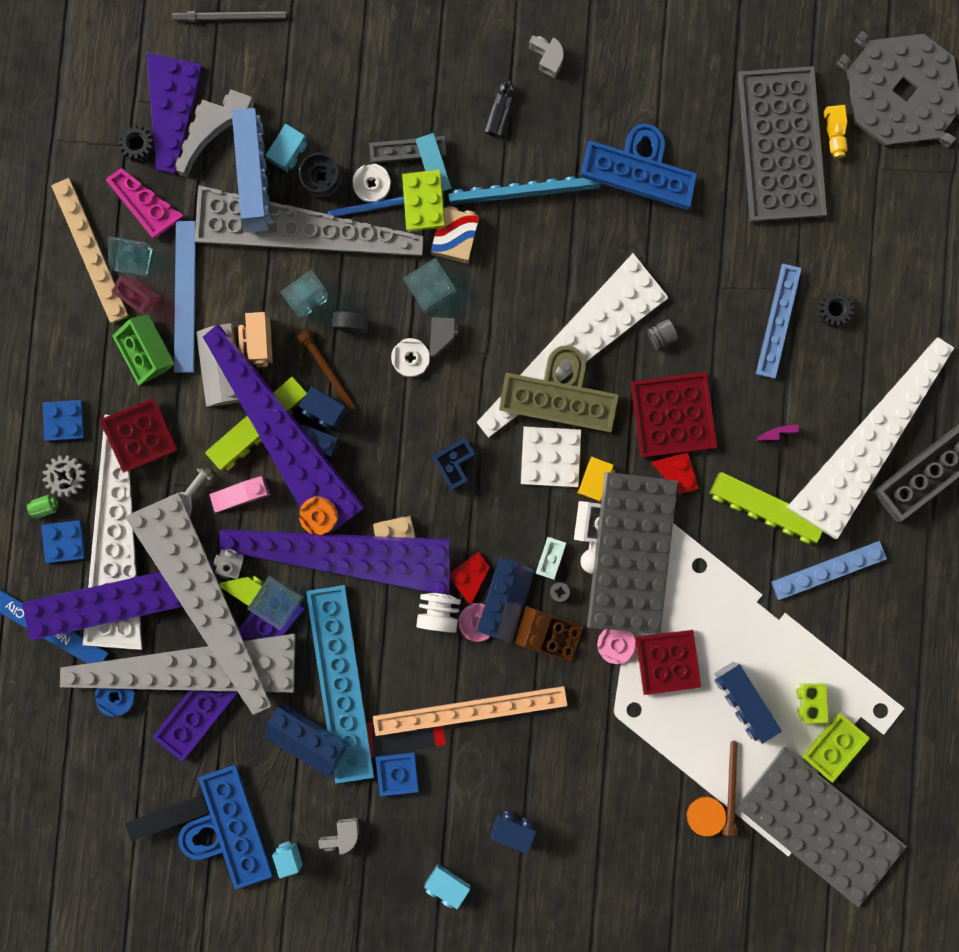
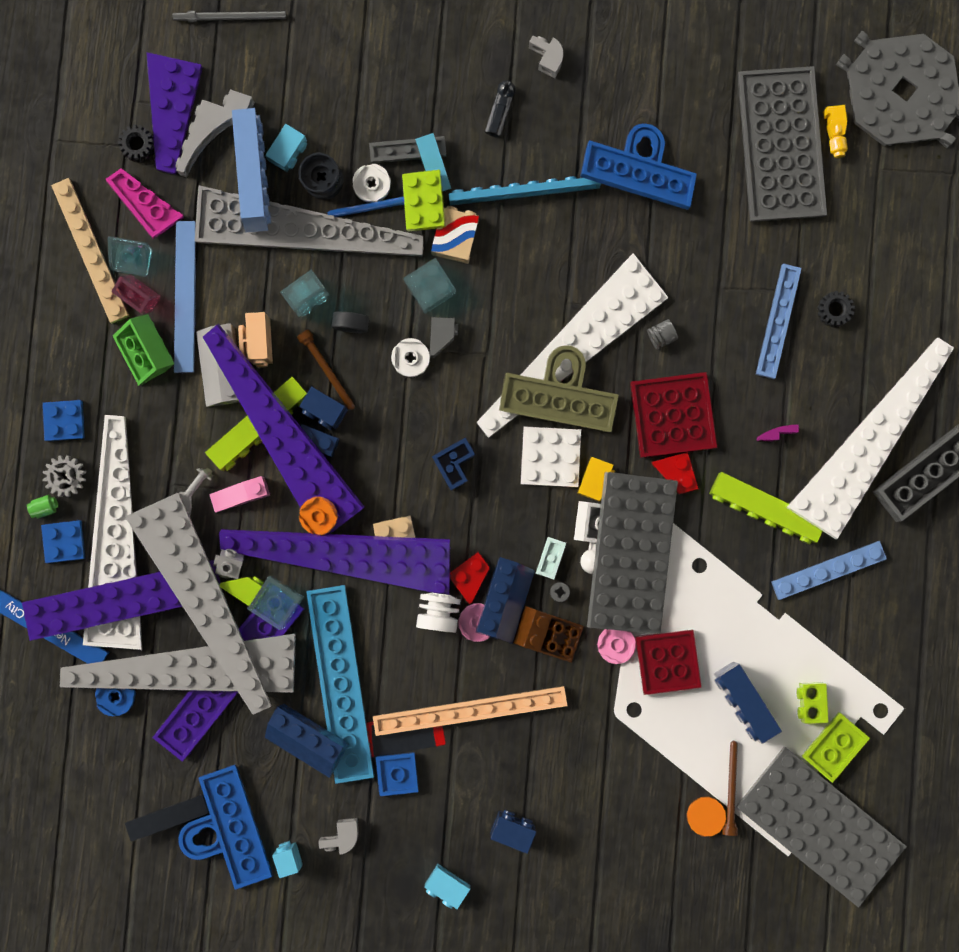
dark red plate [99,398,177,473] -> none

